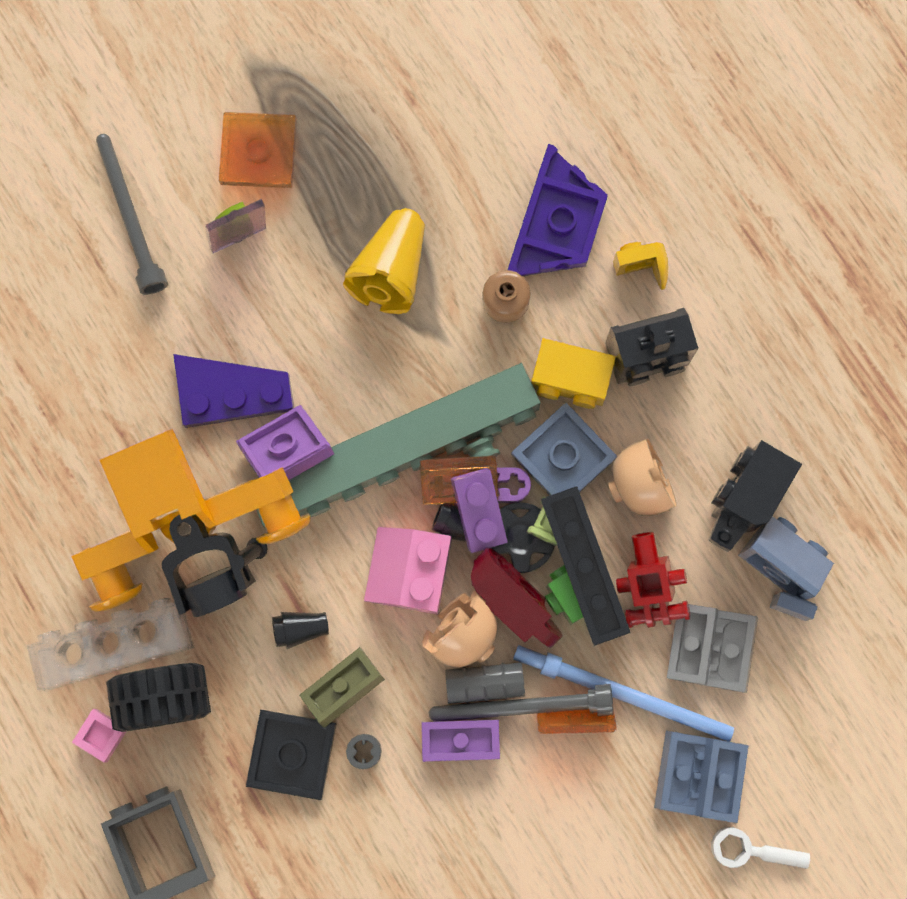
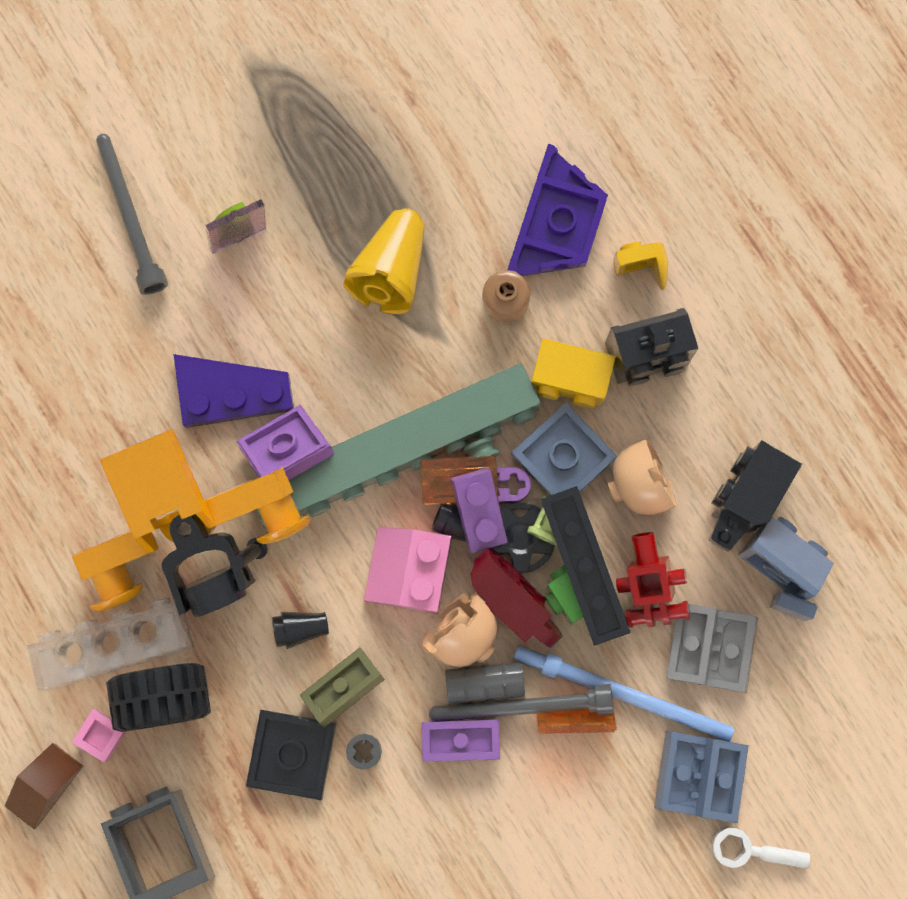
clear orange plate [218,112,297,188] -> none
none -> reddish brown slope [5,743,83,830]

